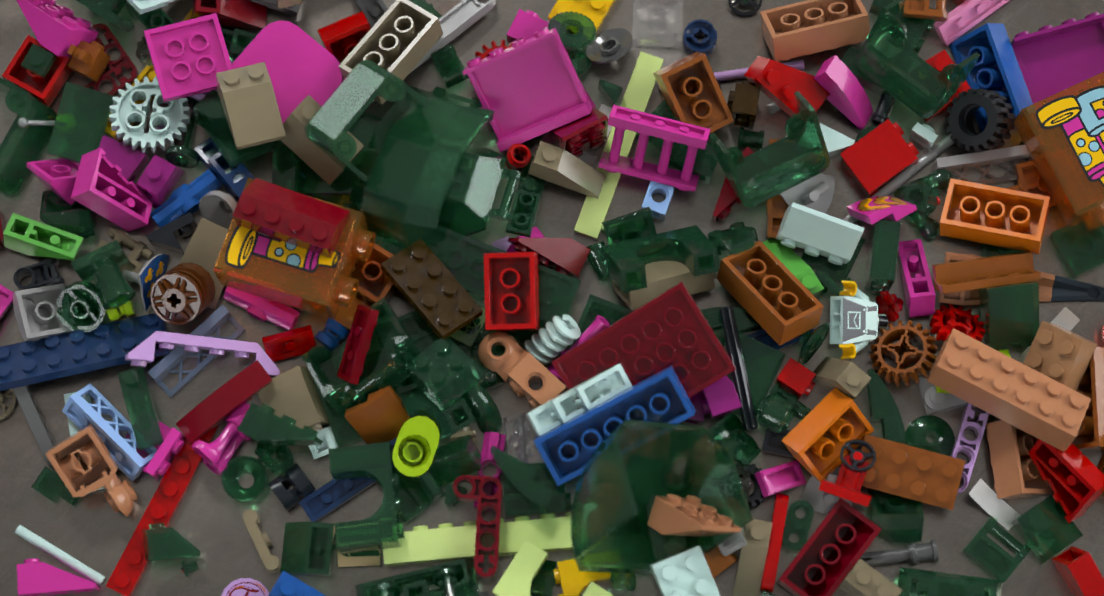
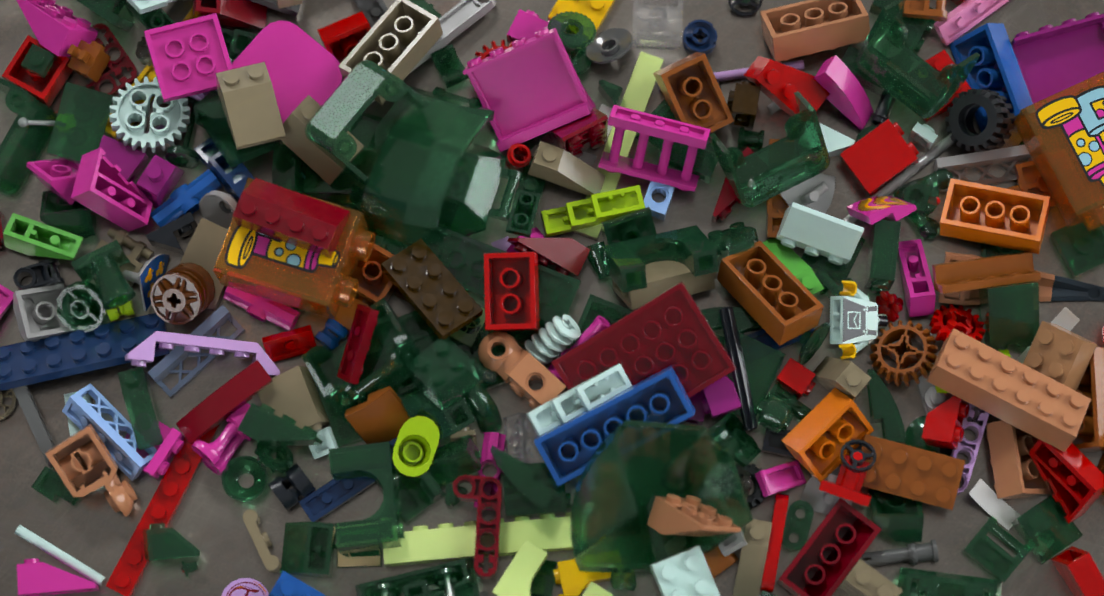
none -> lime slope [540,185,645,237]
none -> red slope [921,395,969,450]

